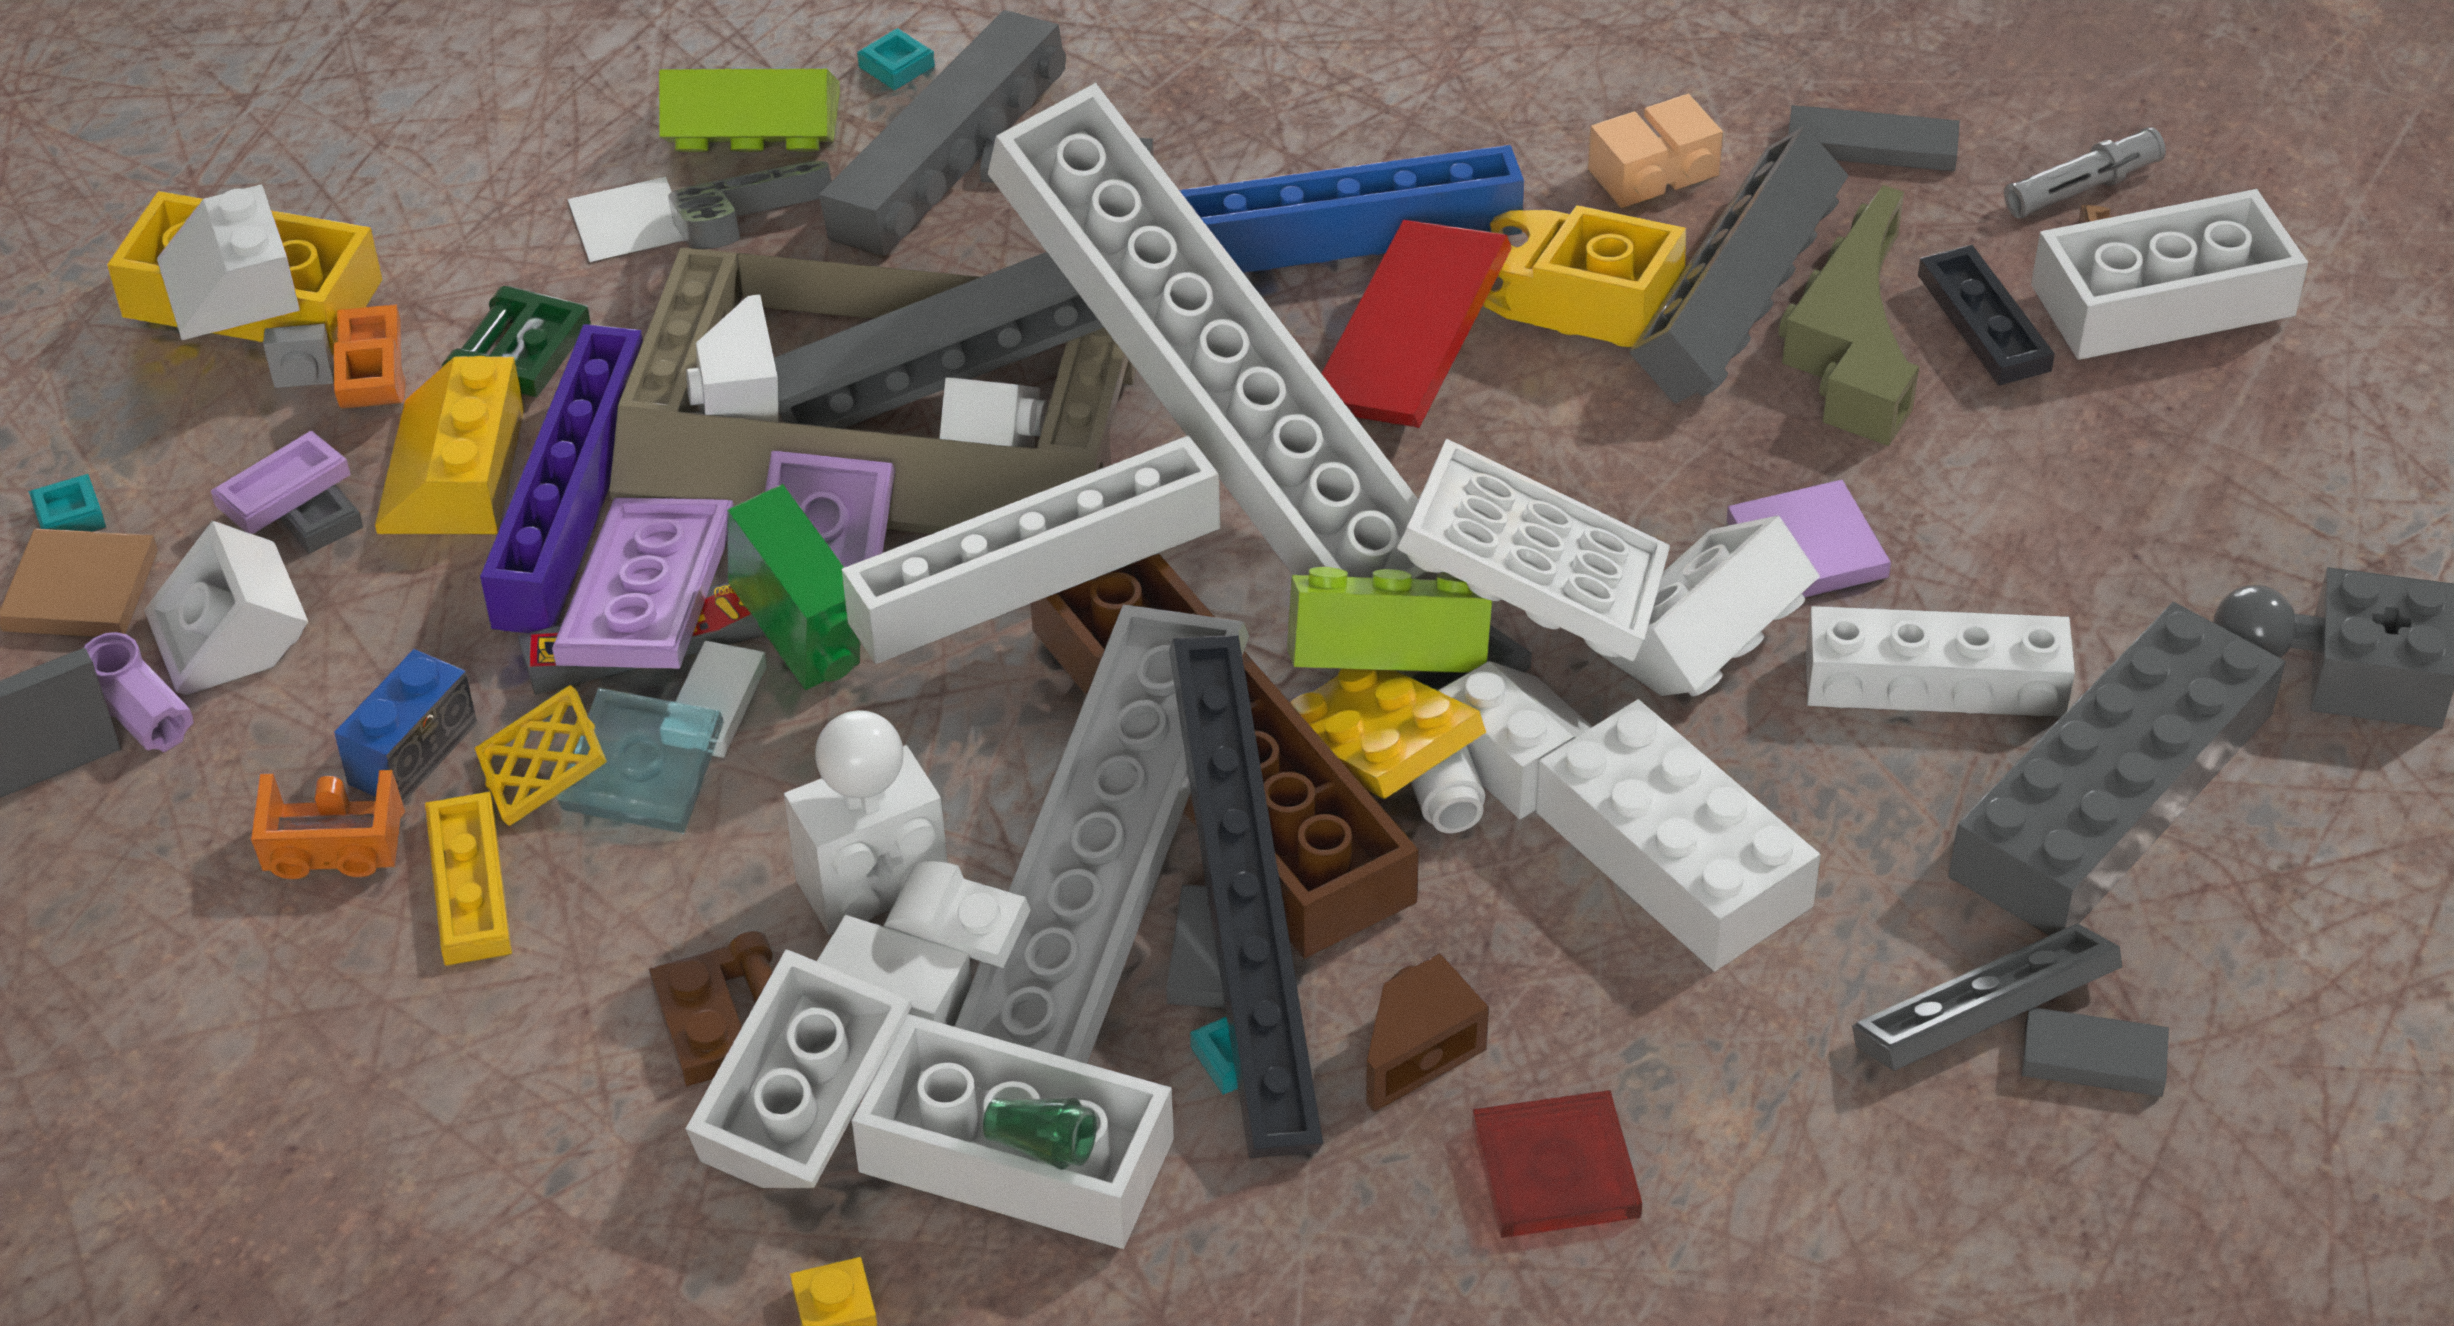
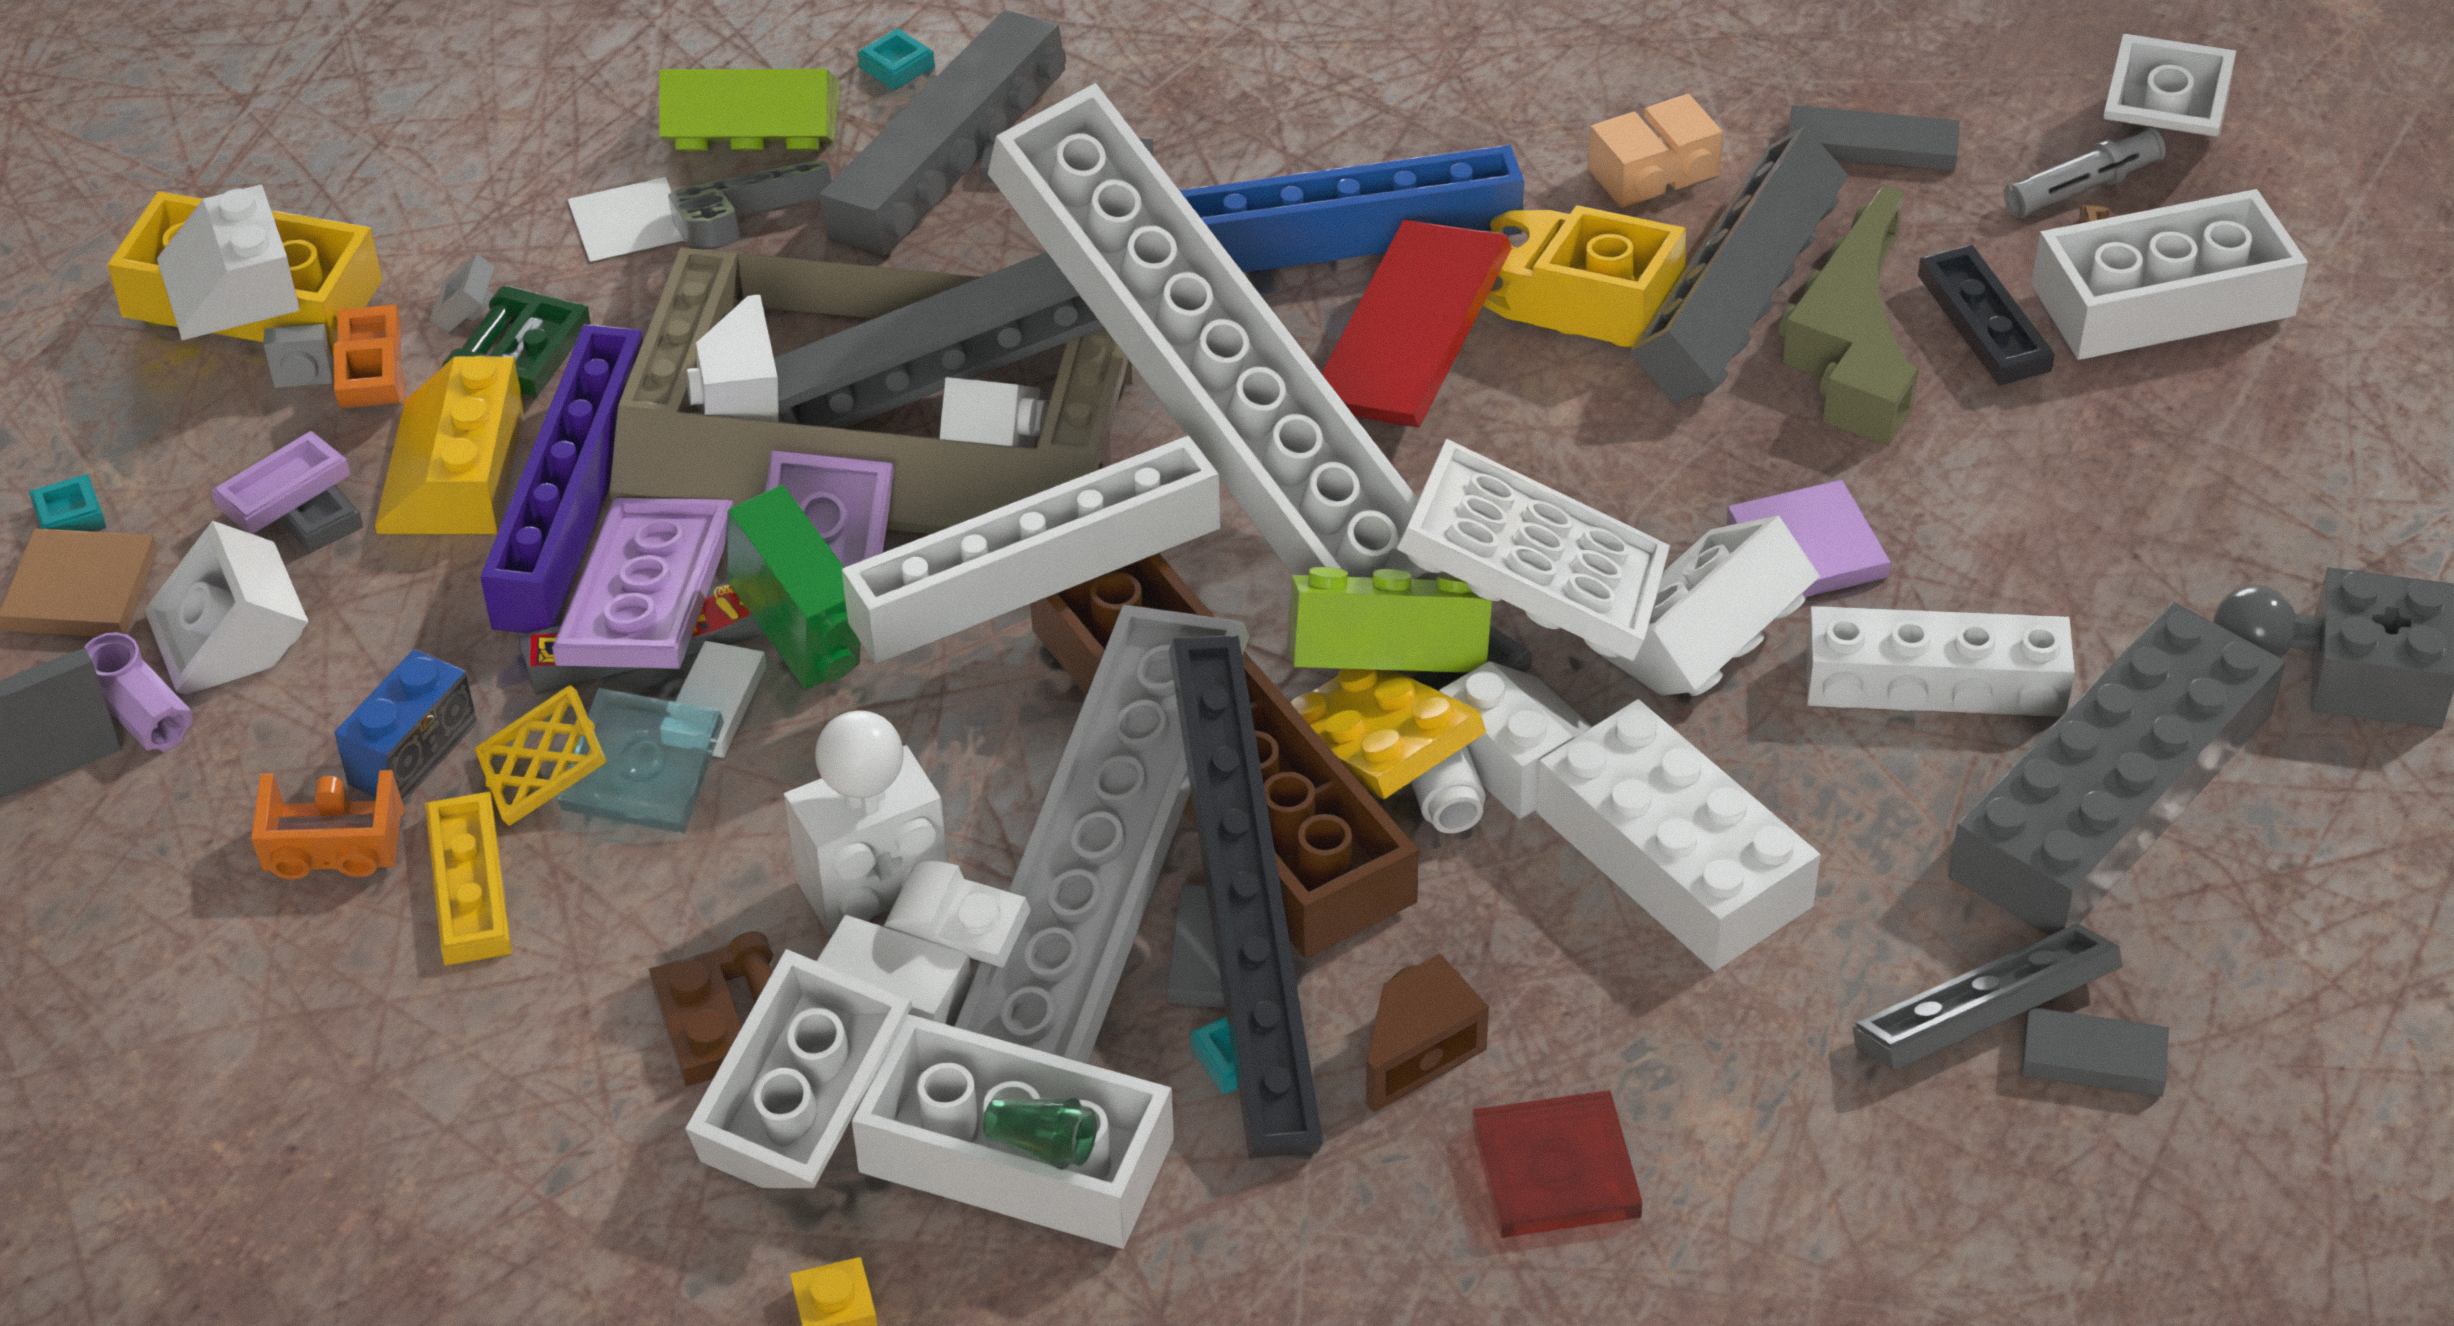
none -> light grey plate [430,253,495,333]
none -> white slope [2103,34,2236,138]

